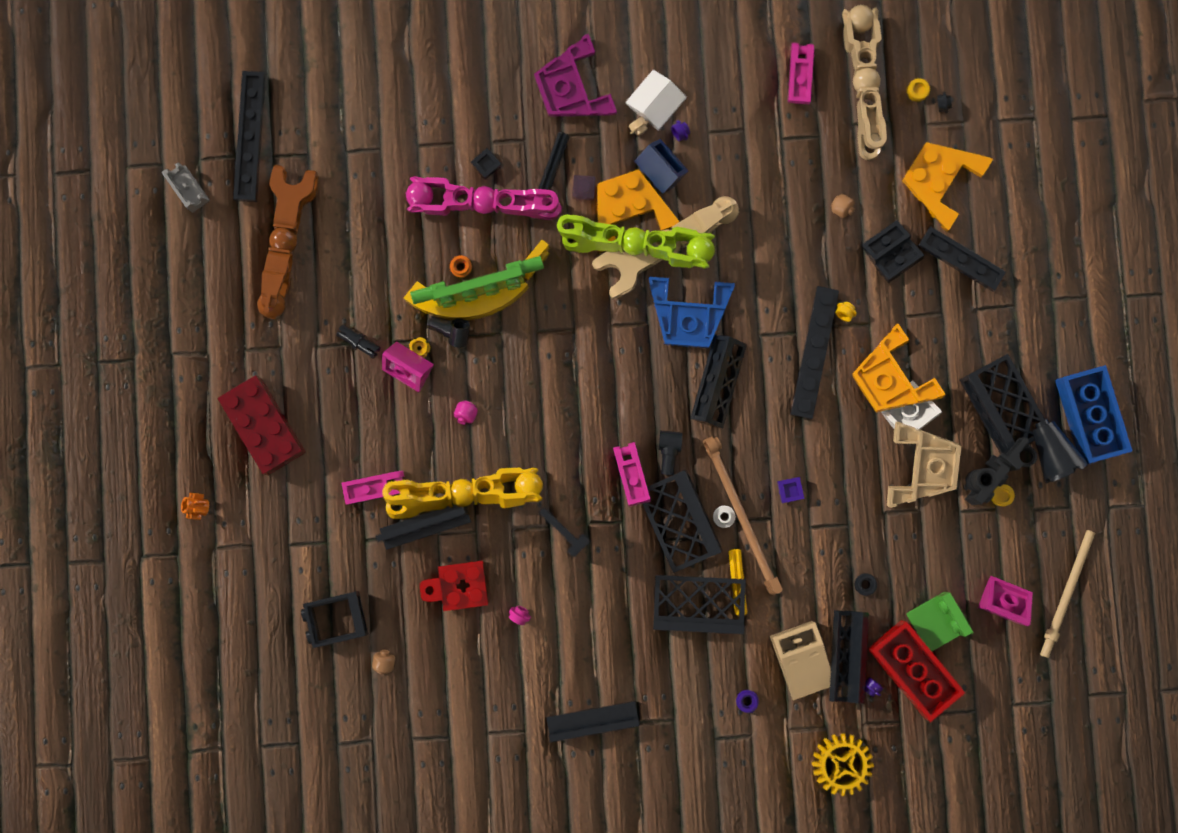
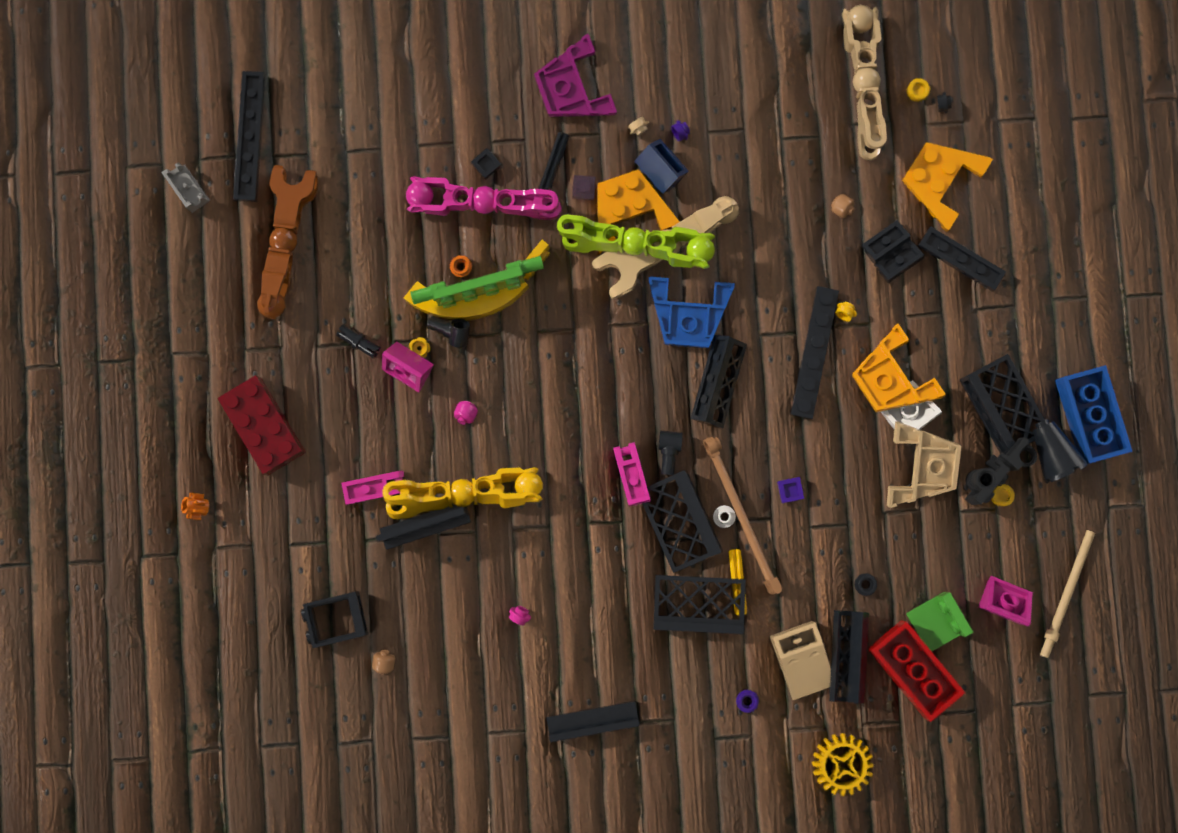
red plate [419,561,488,611] -> none
black fence [539,507,590,558] -> none
white slope [625,70,686,131] -> none
dark pink plate [788,43,814,104] -> none
dark purple plate [865,677,883,697] -> none

